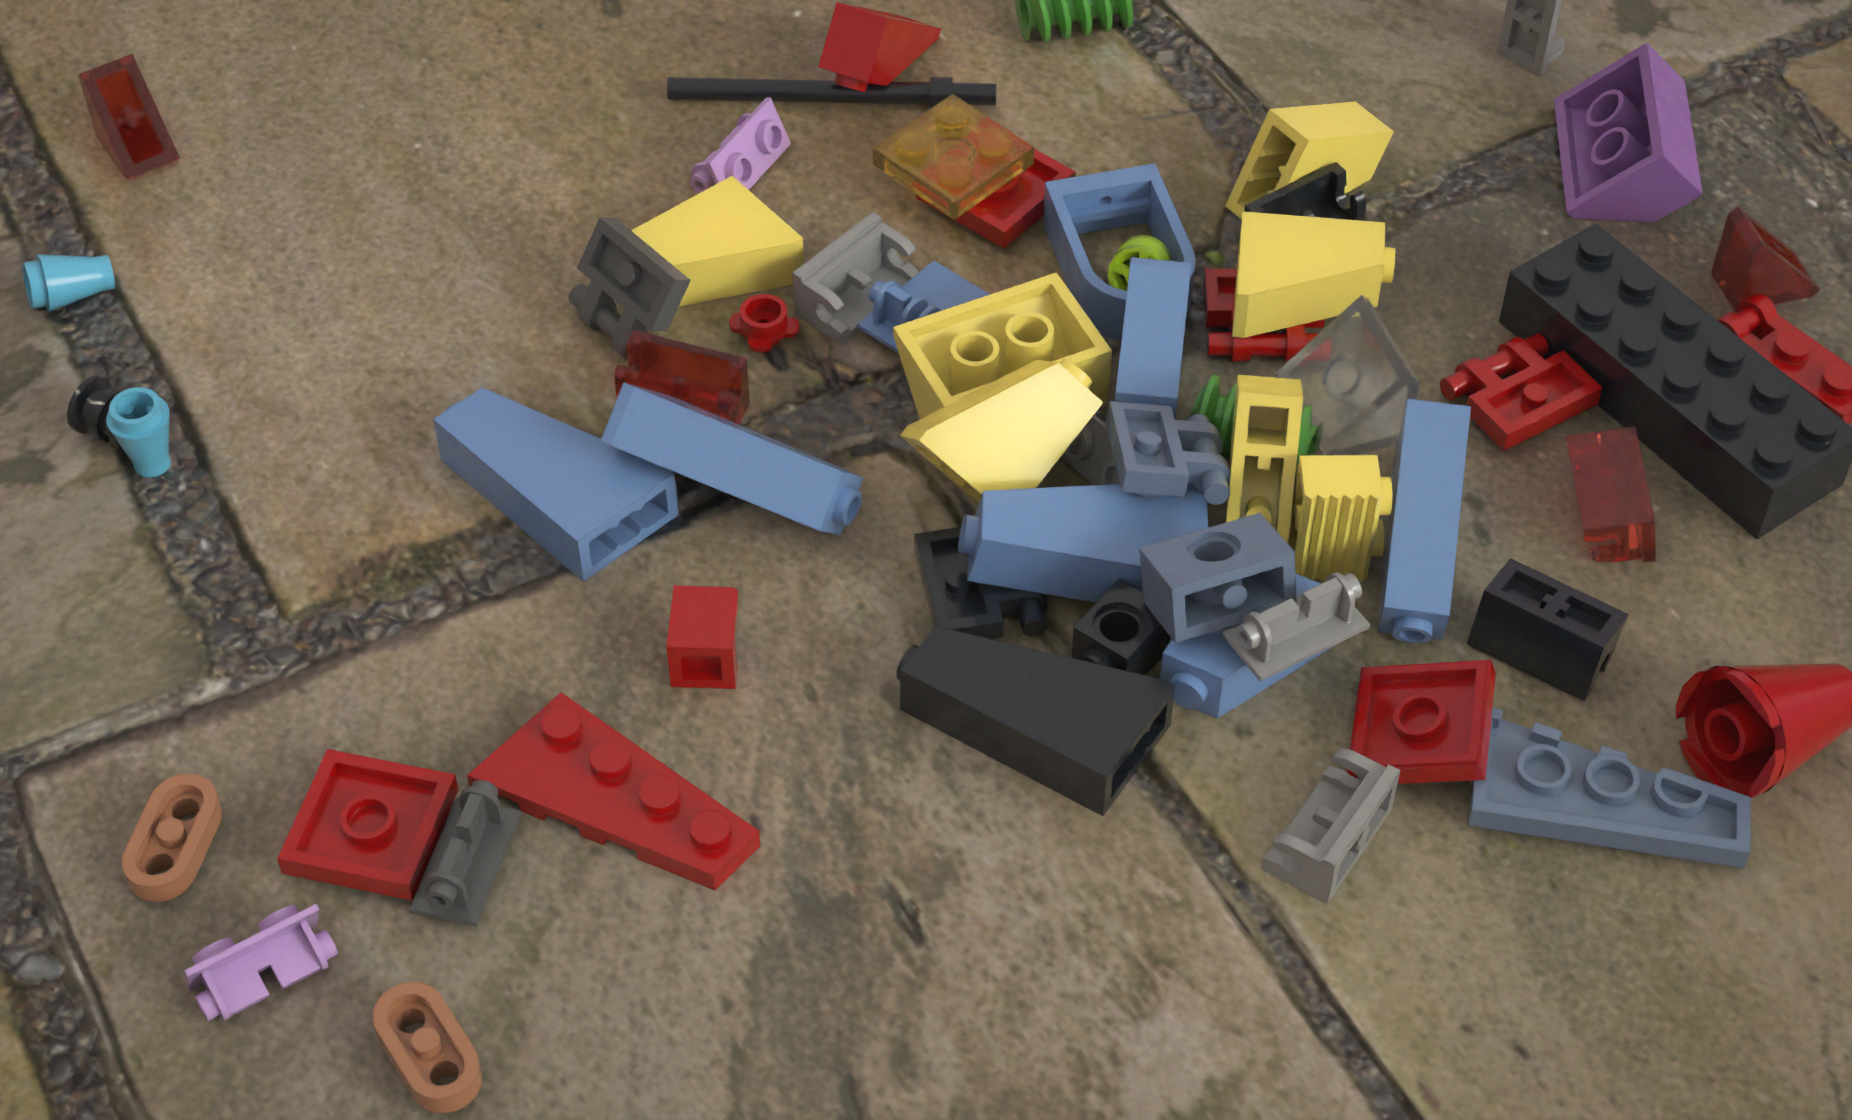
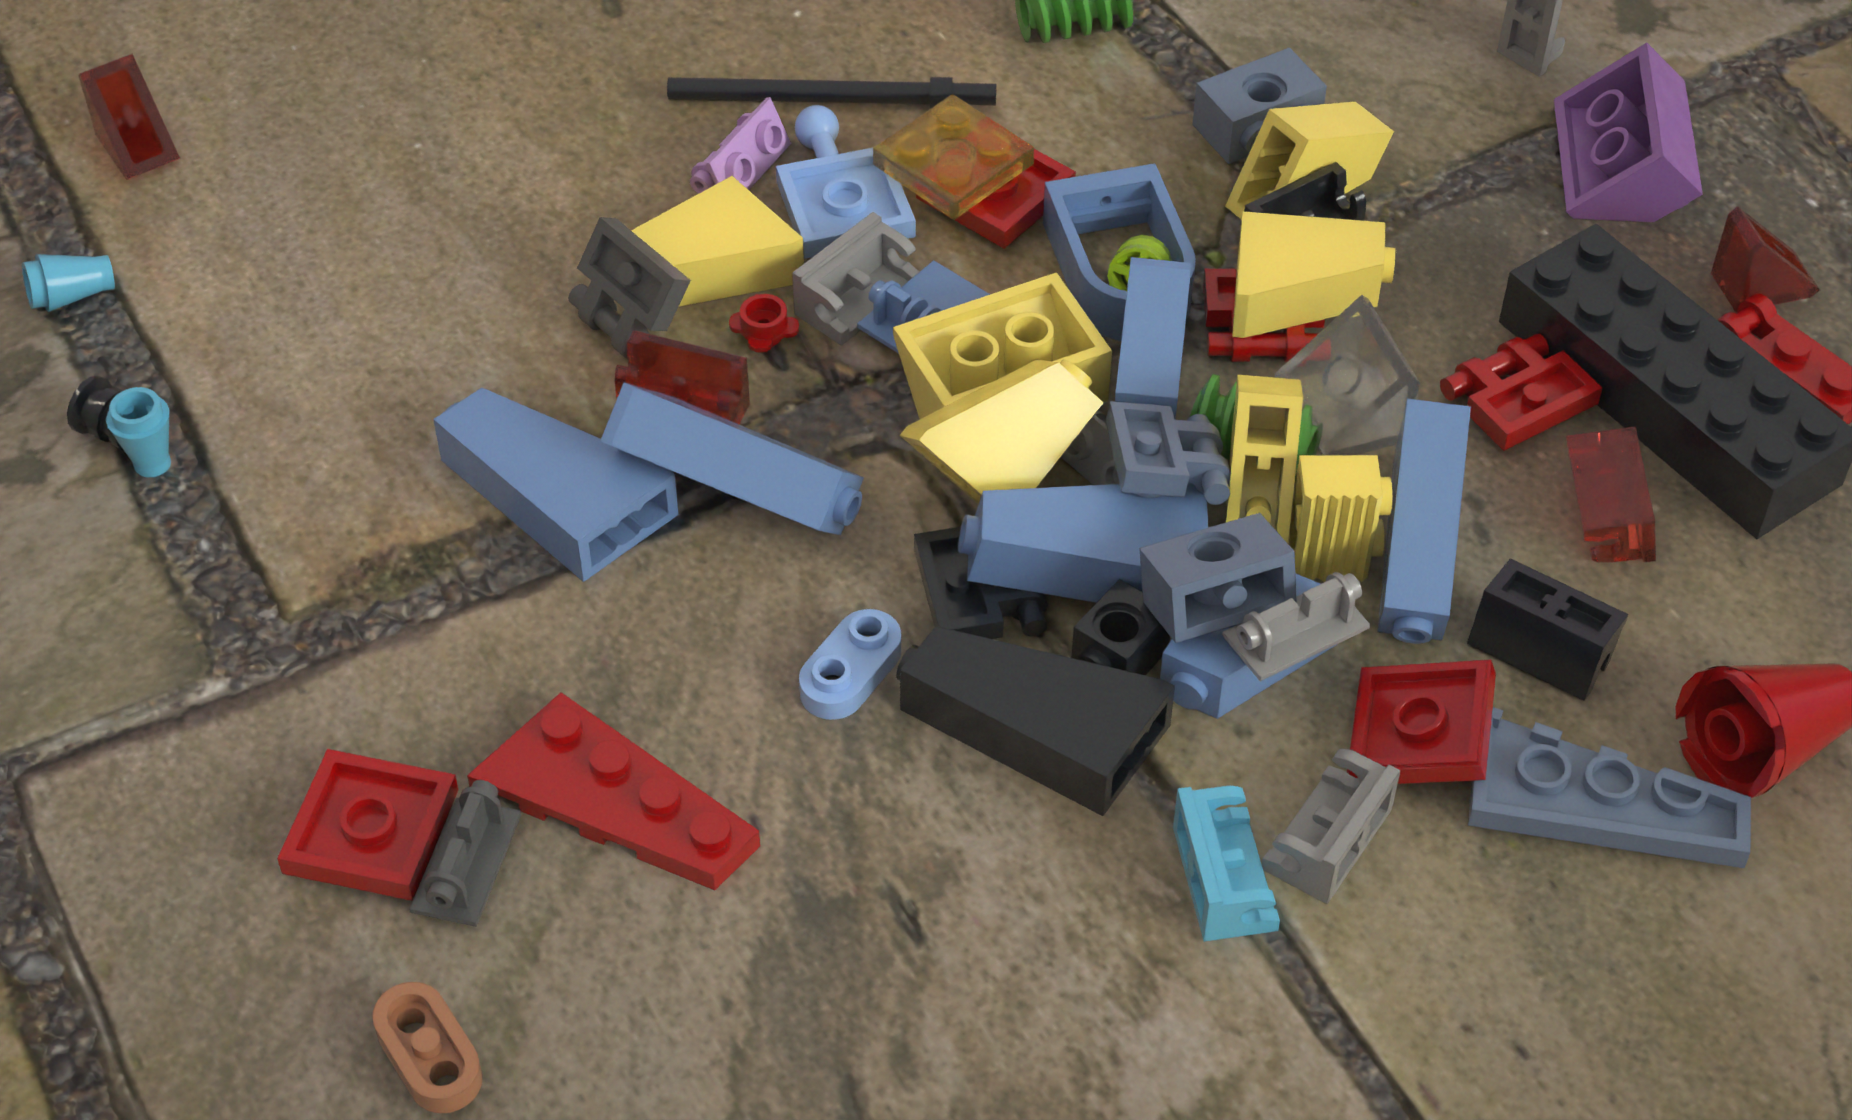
nougat plate [121,774,222,902] -> none
lavender hinge [184,904,338,1022] -> none
red panel [666,585,739,689] -> none
red slope [818,2,942,92] -> none
none -> light blue plate [776,105,916,259]
none -> light blue plate [799,609,901,720]
none -> medium azure hinge [1173,786,1280,942]
none -> sand blue brick [1192,47,1327,164]

